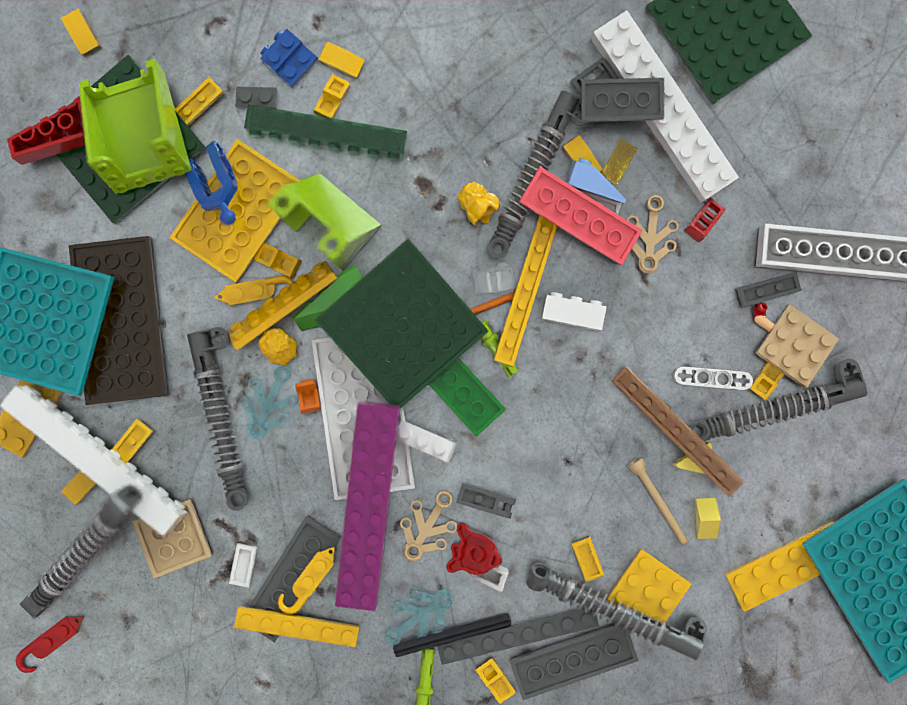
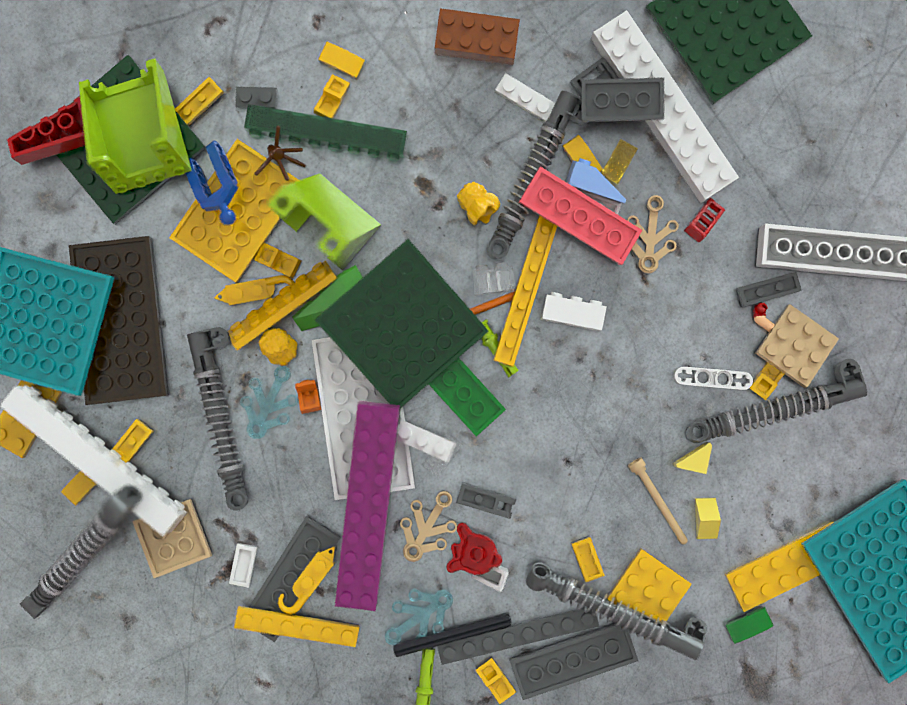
red plate [15,616,83,673] -> none
yellow slope [61,8,100,55] -> none
blue plate [260,29,318,88] -> none
medium nougat tile [612,366,744,497] -> none
none -> reddish brown plant [255,125,306,181]
none -> dark orange brick [434,8,520,65]
none -> white plate [495,73,555,123]
none -> green slope [726,607,774,644]

